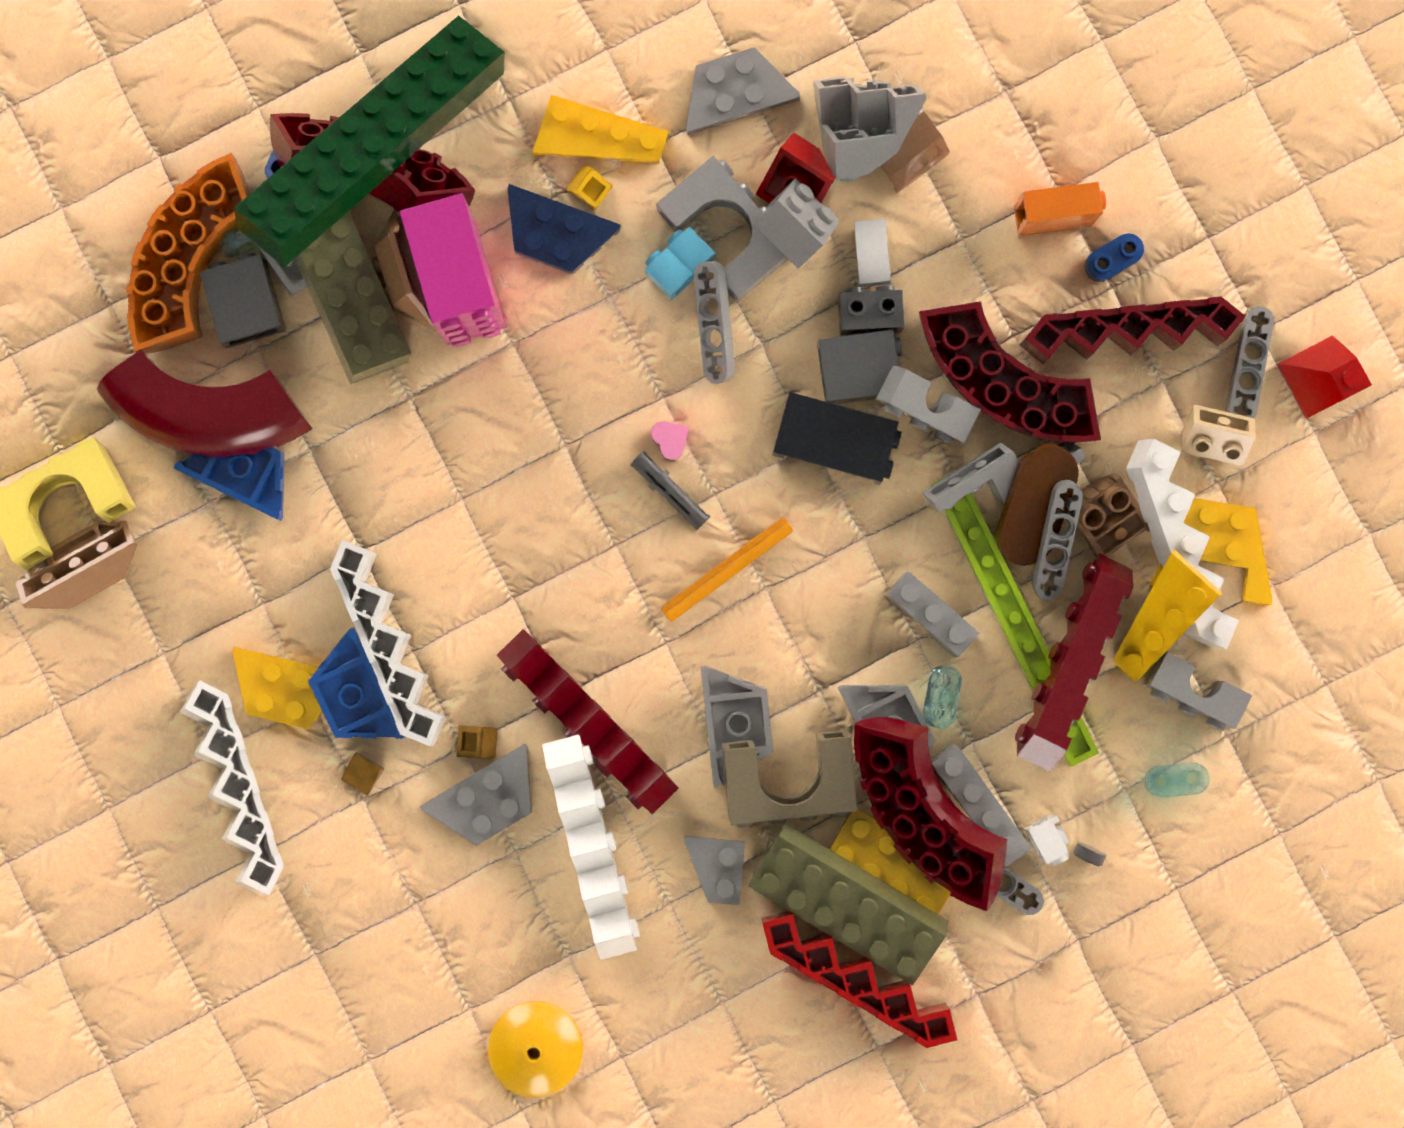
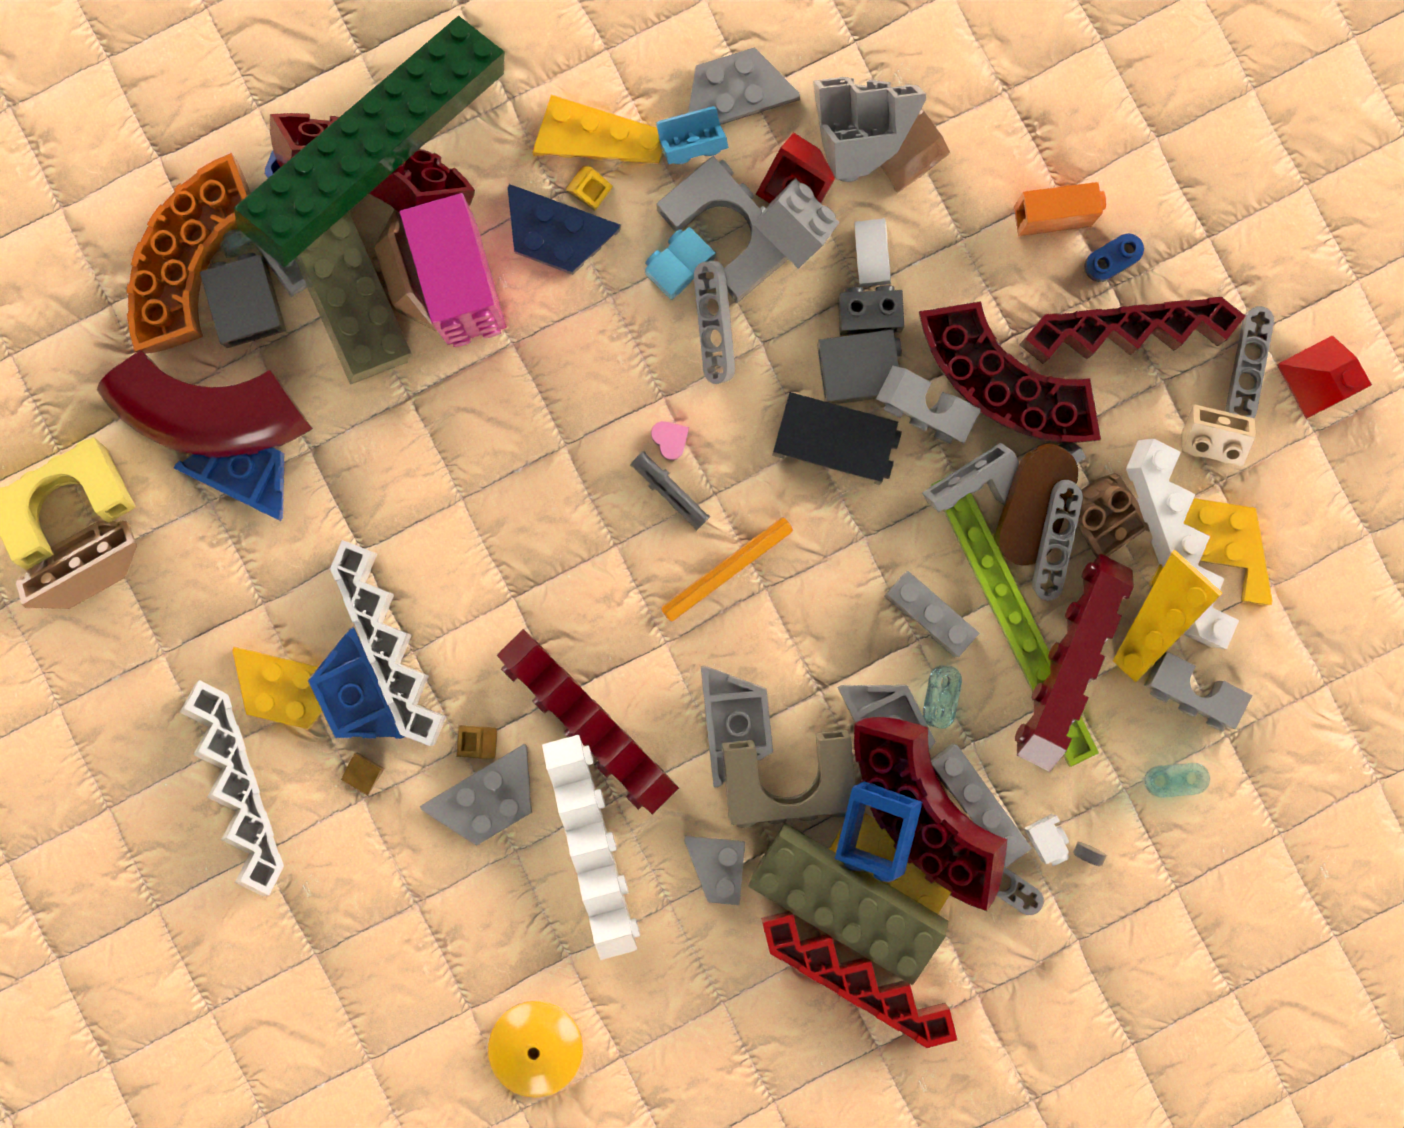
none -> dark azure bracket [656,106,729,164]
none -> blue window [835,781,923,882]

